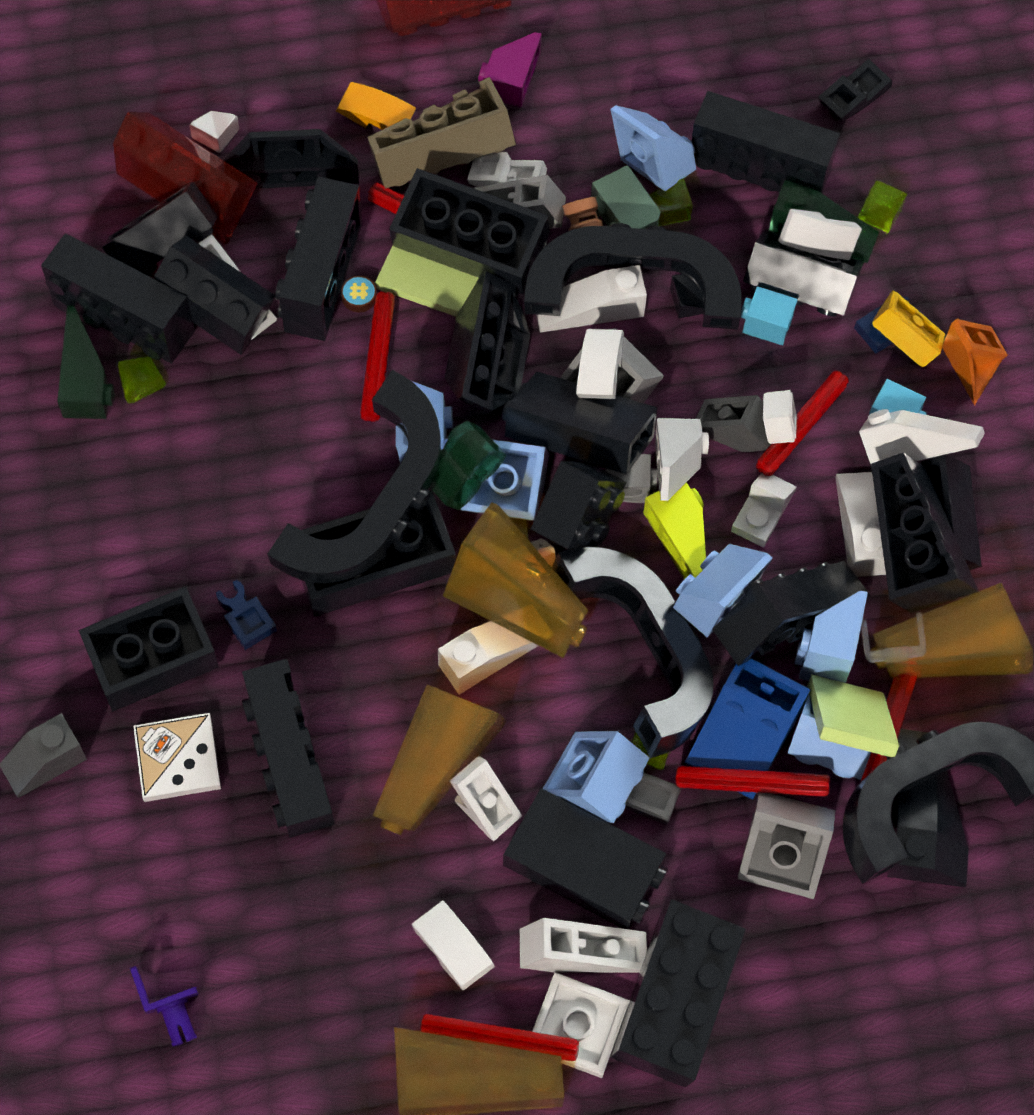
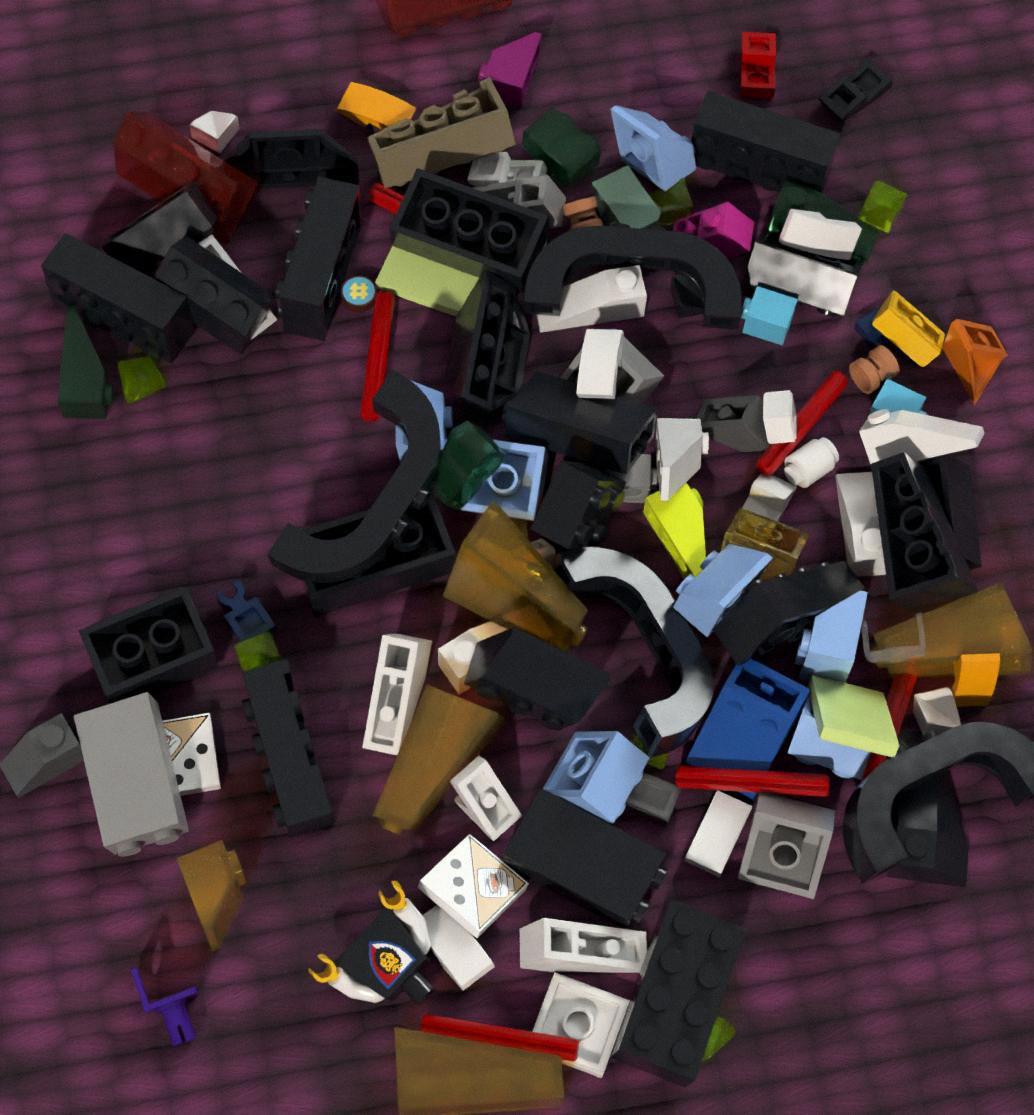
none -> light grey brick [74,692,189,857]
none -> clear yellow slope [177,840,246,951]
none -> clear neon green slope [234,632,281,671]
none -> torso [308,881,435,1006]
none -> white slope [362,634,432,756]
none -> tile [417,834,529,938]
none -> black slope [464,627,611,731]
none -> clear green brick [522,108,601,188]
none -> dark pink slope [673,202,754,259]
none -> white tile [684,790,753,878]
none -> clear neon green slope [702,1017,736,1061]
none -> clear yellow slope [721,508,810,580]
none -> red slope [740,32,776,99]
none -> white brick [784,437,839,488]
none -> nougat wheel [849,345,900,394]
none -> white slope [913,687,961,735]
none -> light orange slope [951,653,1000,707]

